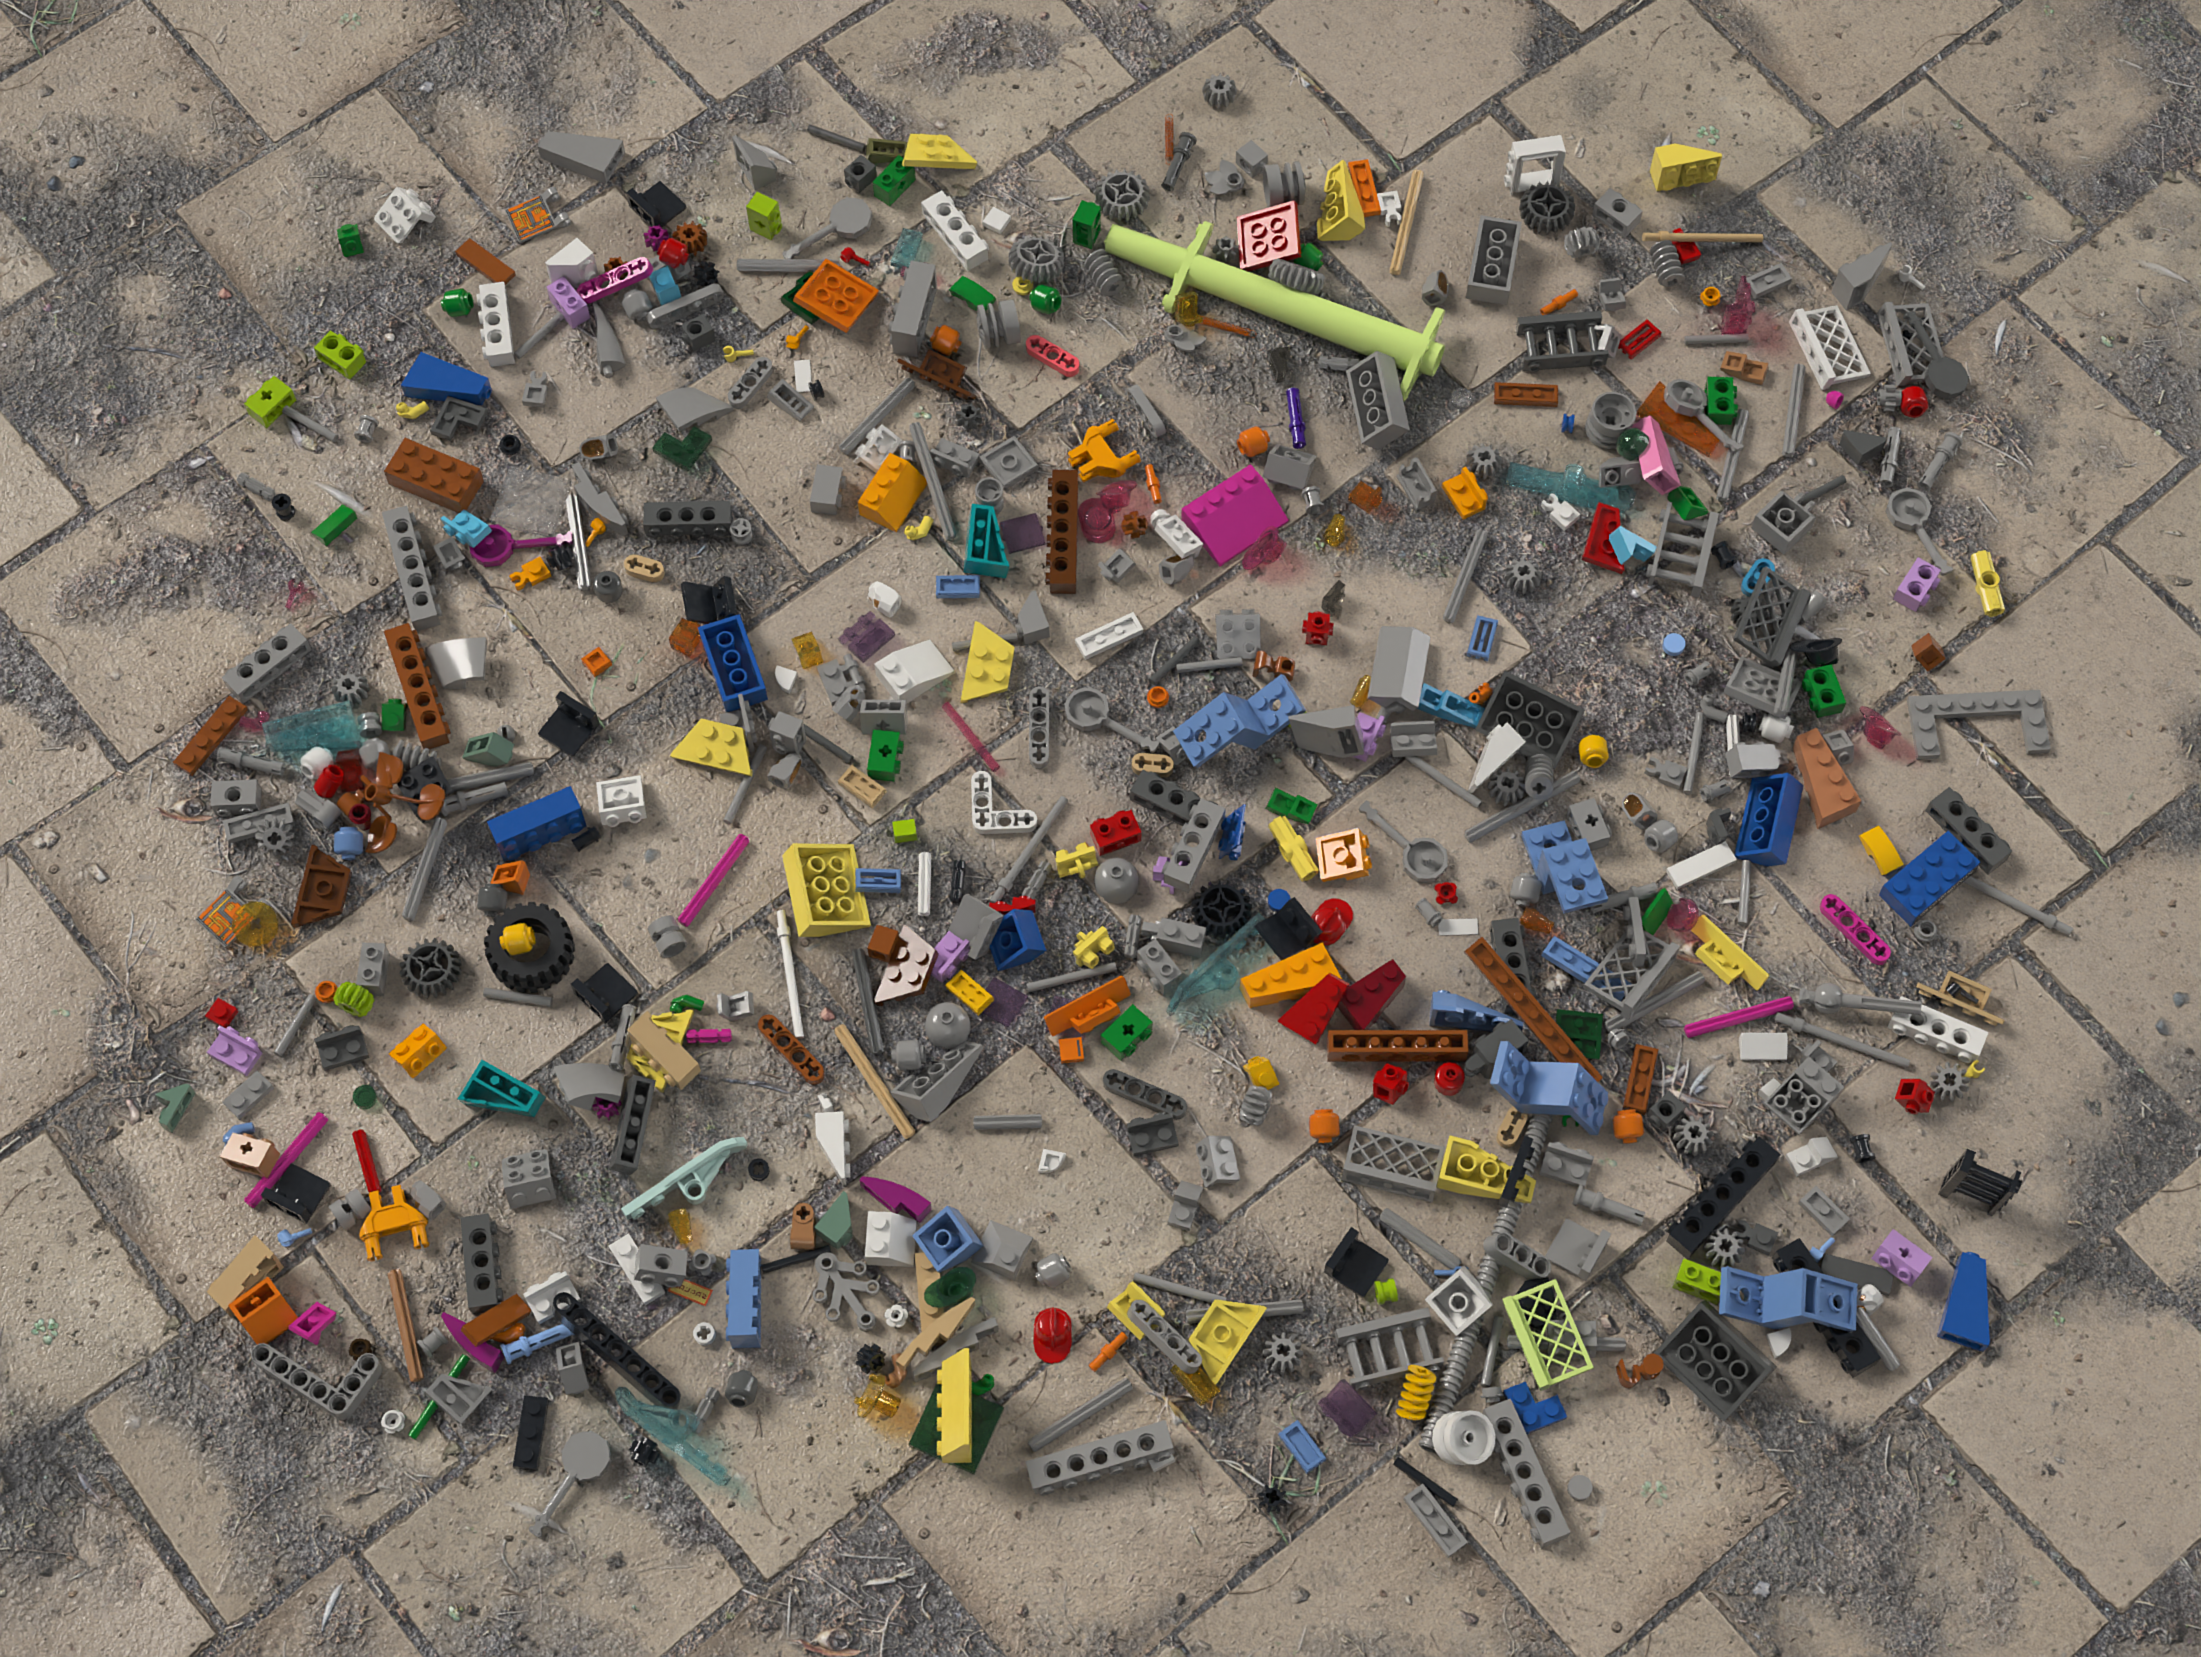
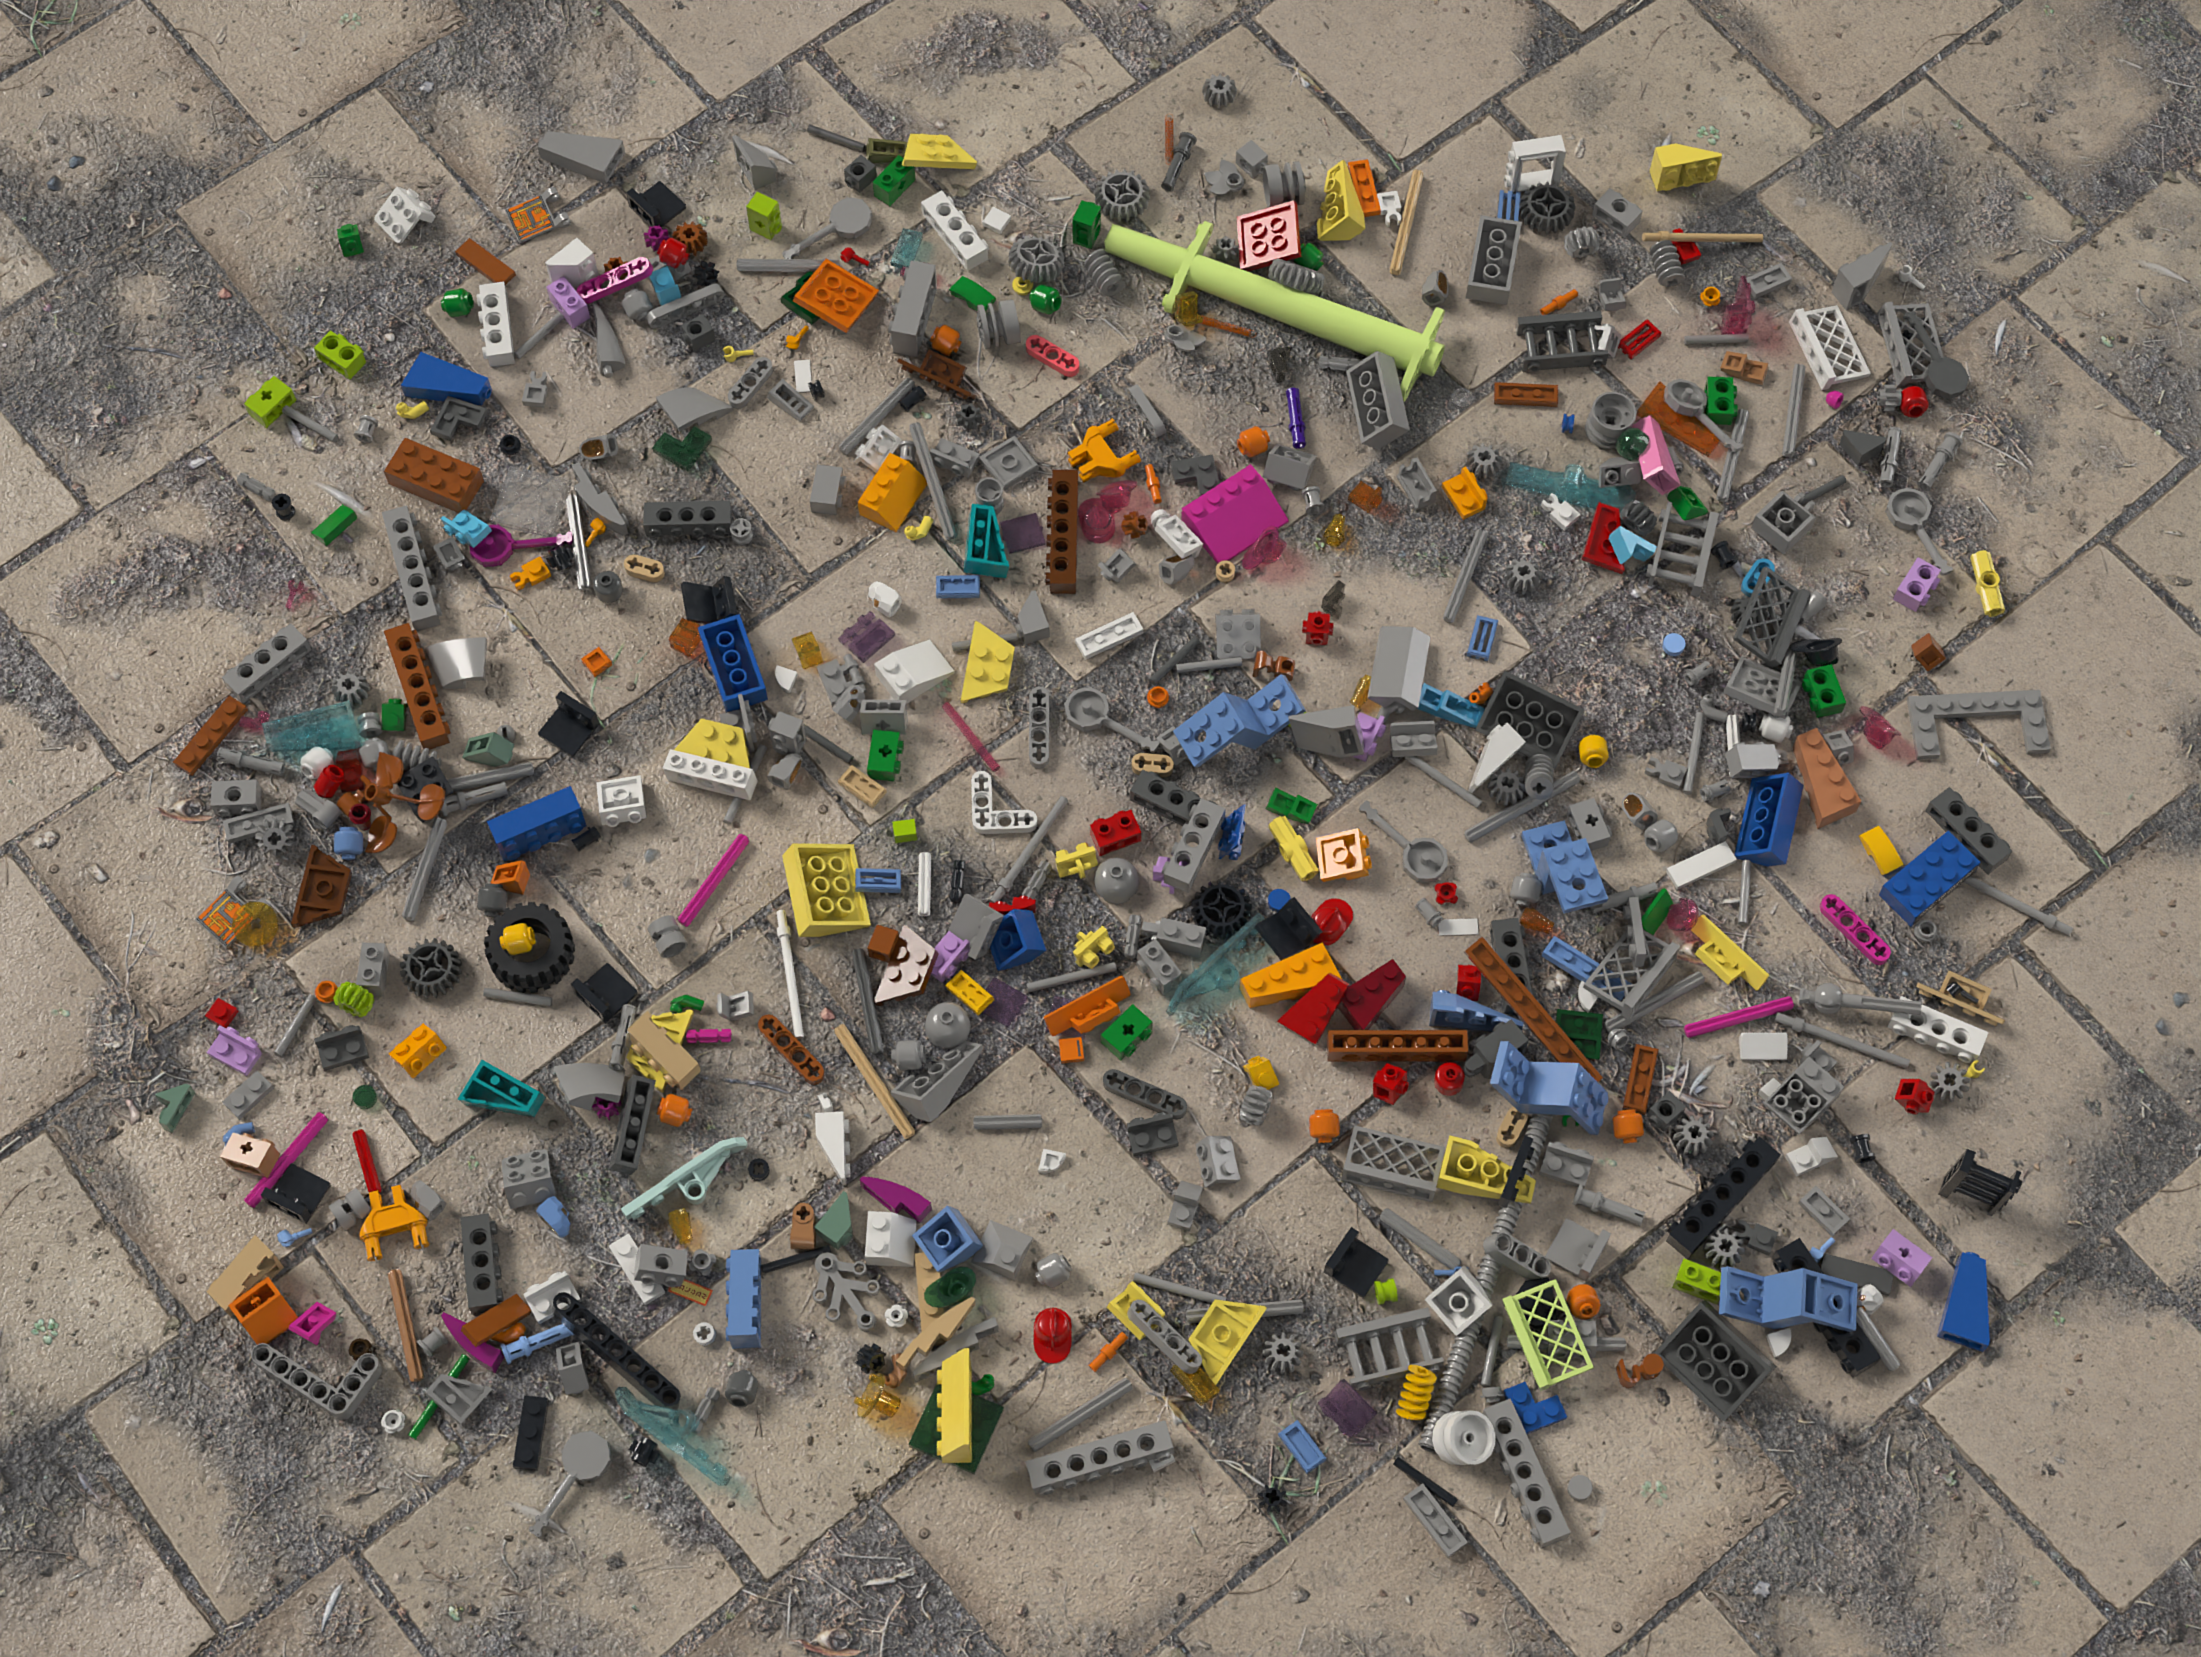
none -> medium blue rock [536,1196,571,1238]
none -> orange head [656,1094,692,1127]
none -> white brick [662,749,758,800]
none -> black pin [899,386,927,412]
none -> dark grey plate [1171,454,1220,496]
none -> tan bush [1216,561,1235,583]
none -> red bracket [1456,965,1481,1001]
none -> medium blue tile [1497,190,1521,221]
none -> orange head [1567,1284,1601,1320]
none -> white tile [1578,981,1599,1012]
none -> dark grey gear [1620,500,1657,537]

